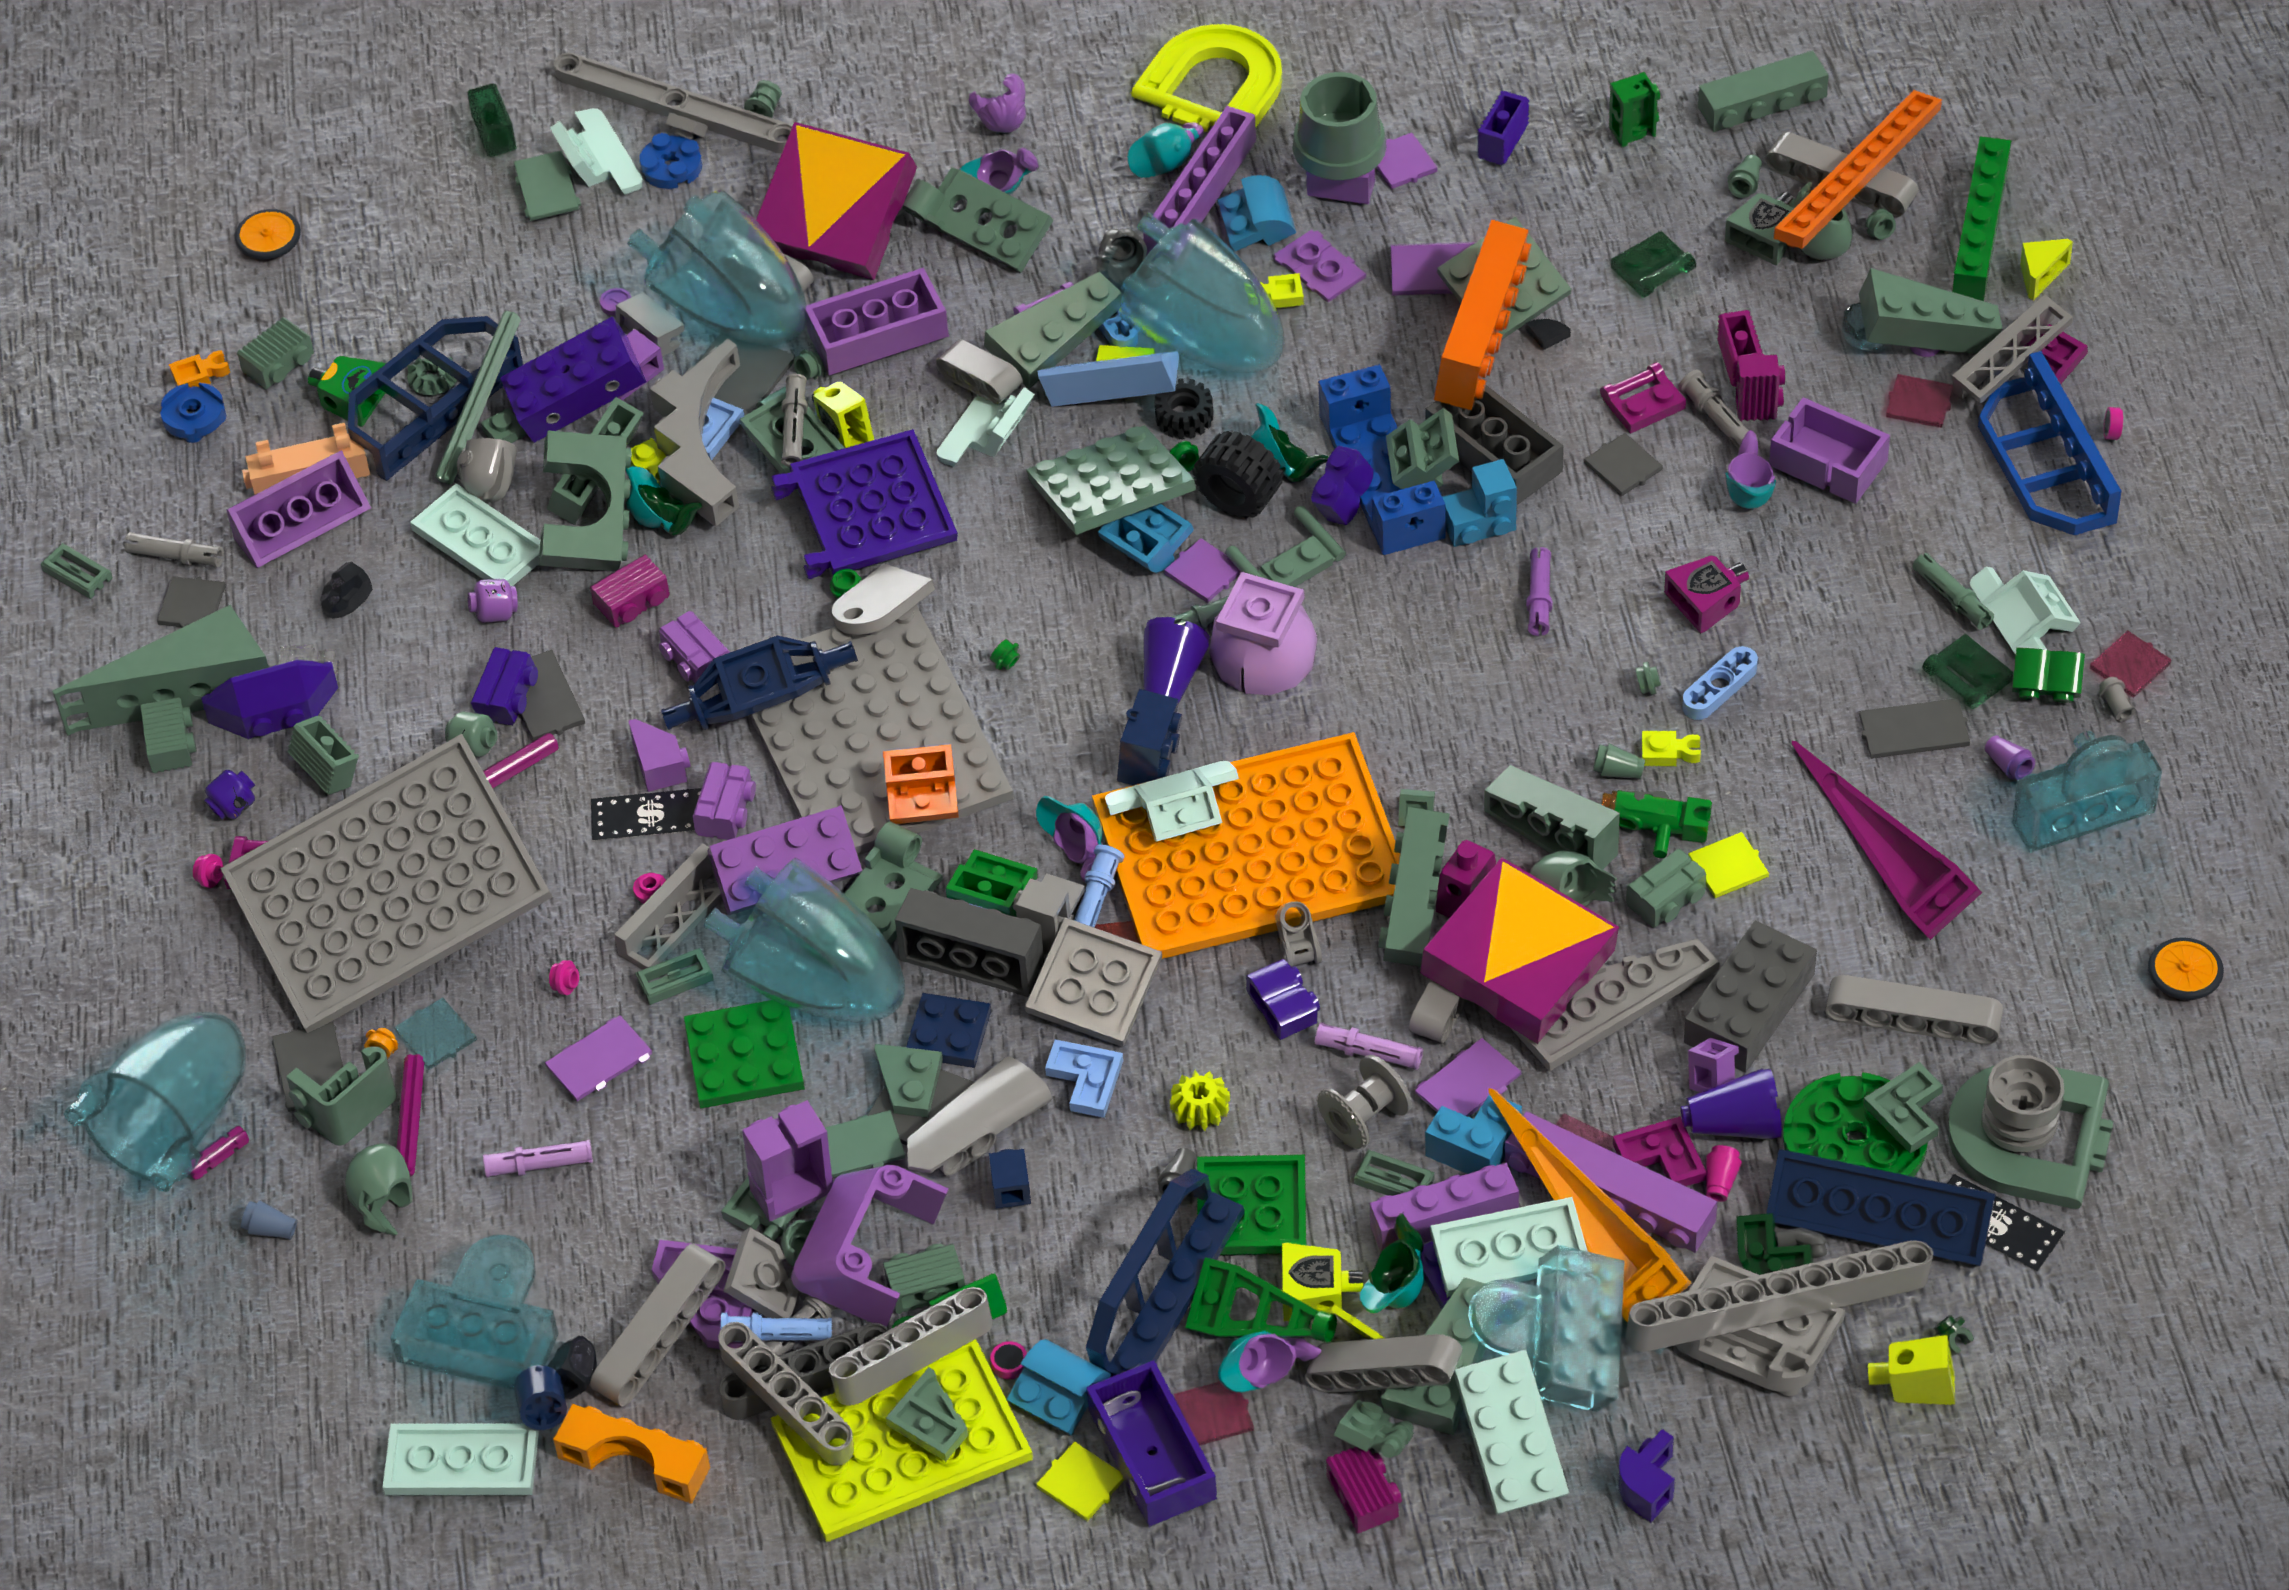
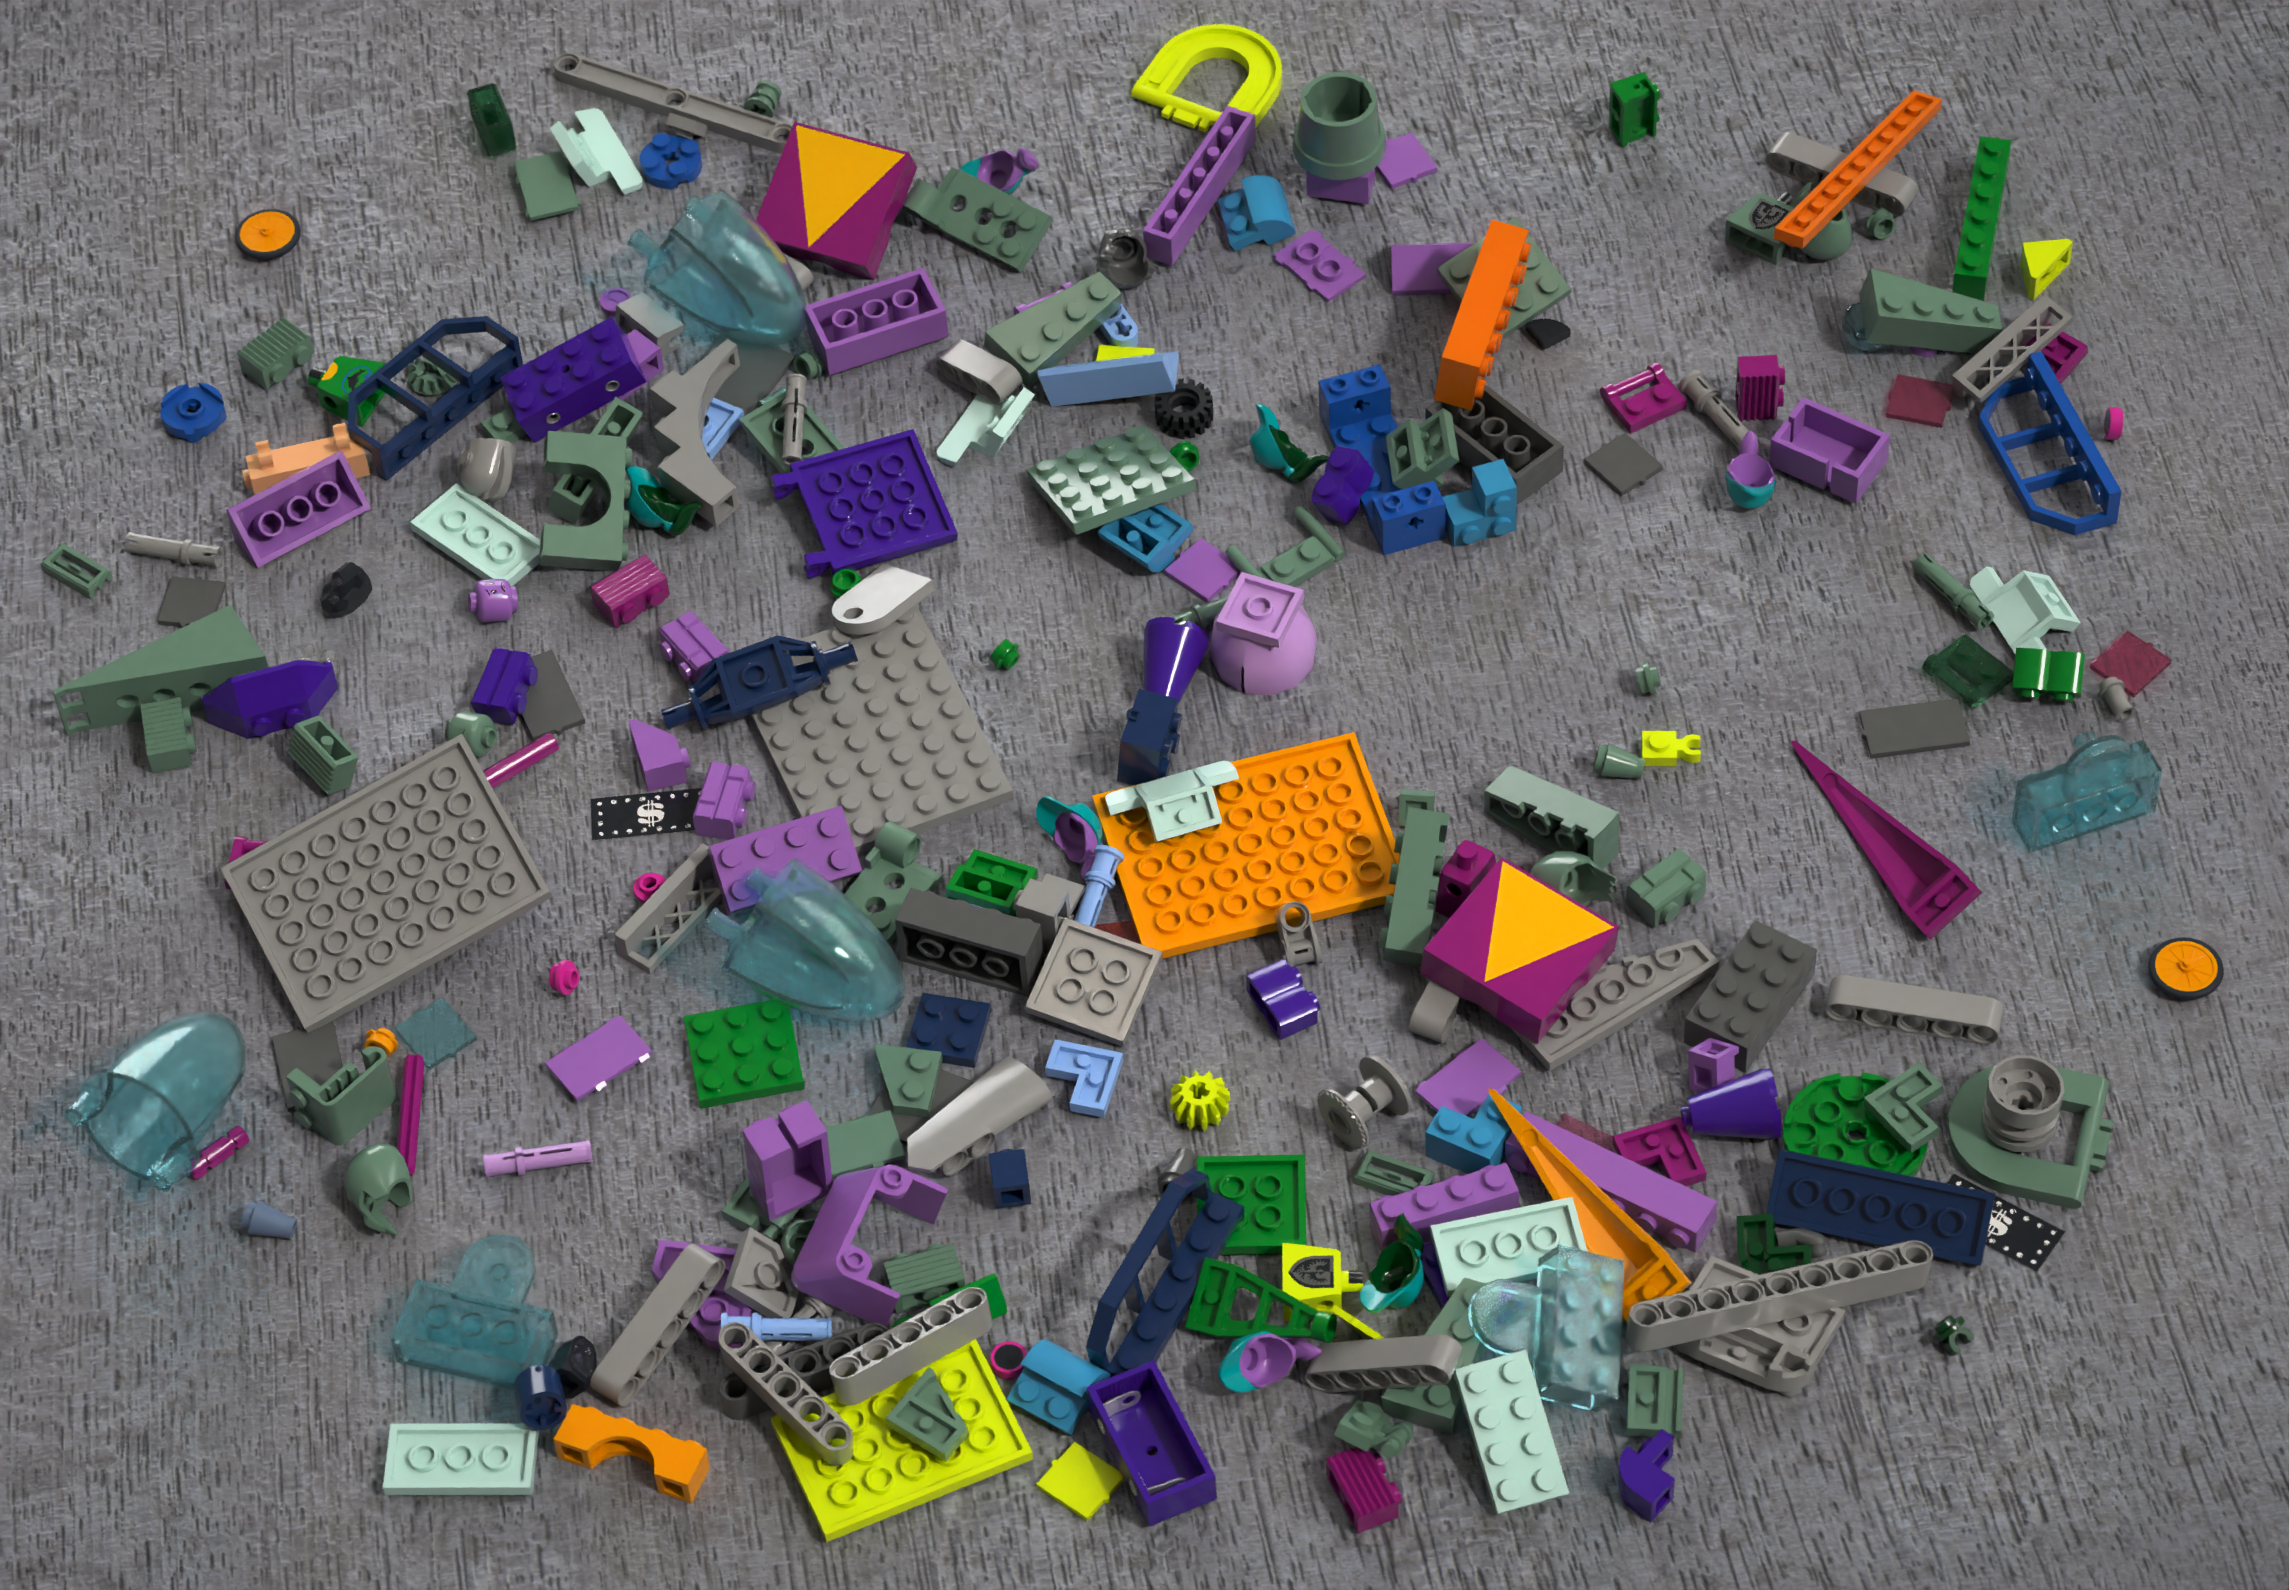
light orange plate [169,351,230,387] -> none
dark pink plate [193,854,223,888] -> none
dark purple head [204,770,255,820] -> none
sand green axle [435,311,521,485] -> none
neon yellow plate [631,438,667,485] -> none
sand green tile [636,948,714,1005] -> none
neon yellow torso [812,382,874,448] -> none
orange brick [883,744,959,824] -> none
medium lavender hair [969,73,1026,133] -> none
clear light blue windscreen [1119,212,1284,373] -> none
teal hair [1127,122,1204,178] -> none
clear pink piece [1174,1381,1254,1446] -> none
black tyre [1192,431,1283,518] -> none
neon yellow plate [1246,273,1304,308] -> none
lavender pin [1315,1022,1423,1070] -> none
dark purple brick [1477,91,1530,165] -> none
medium lavender pin [1526,547,1553,636] -> none
green piece [1601,790,1712,859] -> none
clear green plate [1611,231,1697,298] -> none
magenta torso [1664,555,1749,634] -> none
light blue beam [1682,646,1758,720] -> none
neon yellow piece [1688,832,1769,898] -> none
sand green brick [1698,50,1829,132] -> none
dark pink cone [1706,1145,1742,1202] -> none
magenta brick [1717,310,1764,387] -> none
sand green cone [1728,155,1762,198] -> none
neon yellow torso [1868,1335,1955,1405] -> none
medium lavender cone [1985,735,2035,780] -> none
none -> sand green plate [1627,1364,1684,1439]

